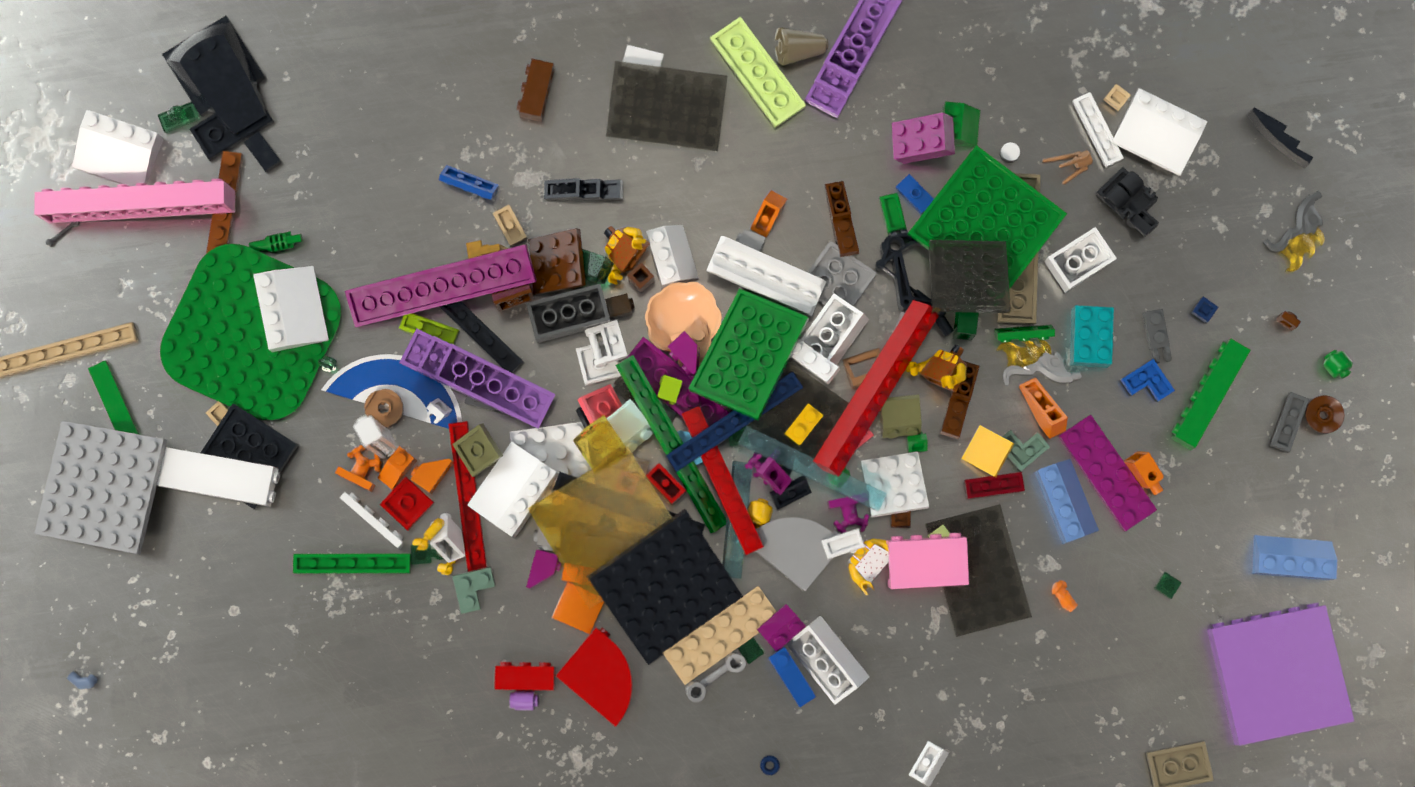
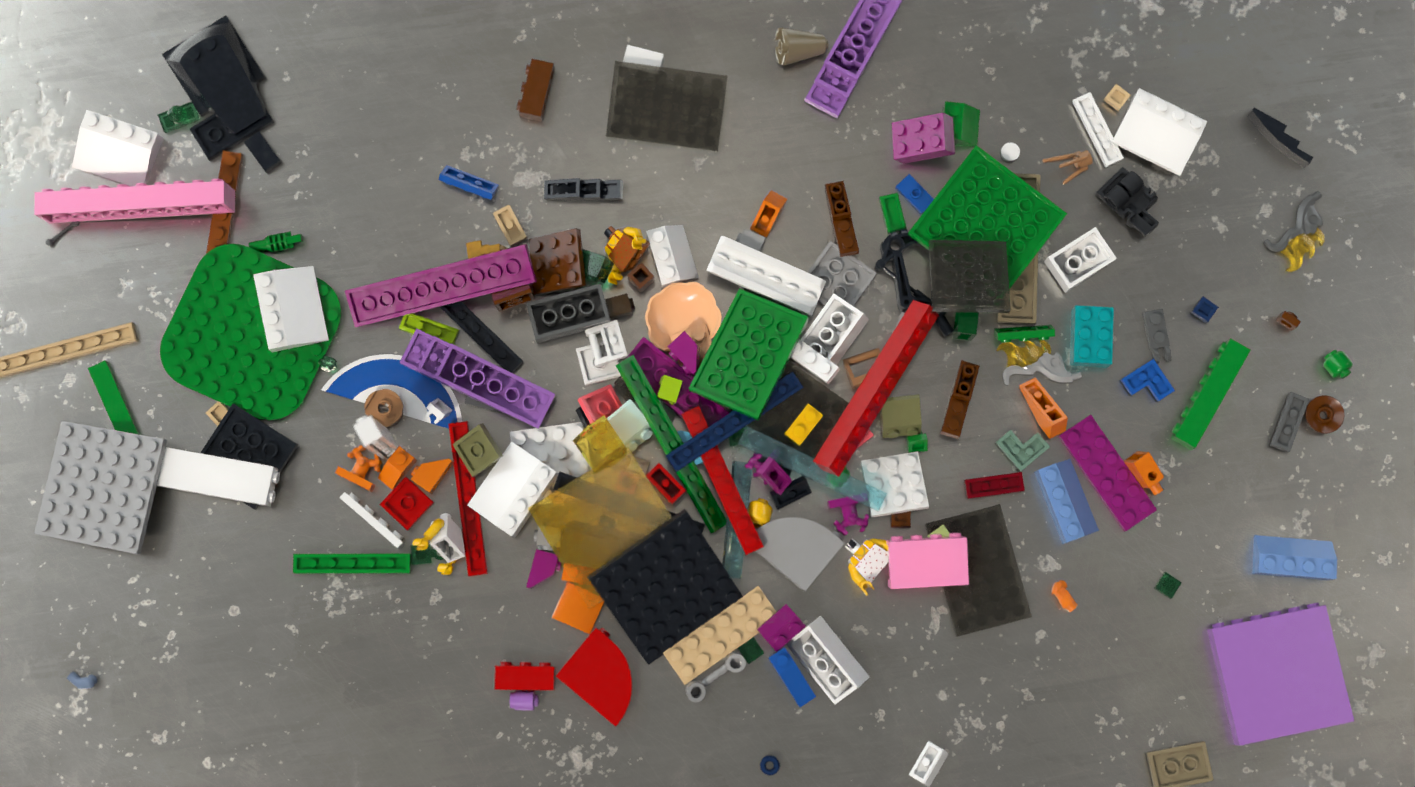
sand green plate [452,567,495,614] -> none
yellowish green plate [710,17,806,128] -> none
white tile [821,528,865,560] -> none
torso [906,344,967,393] -> none
yellow tile [962,425,1014,477] -> none

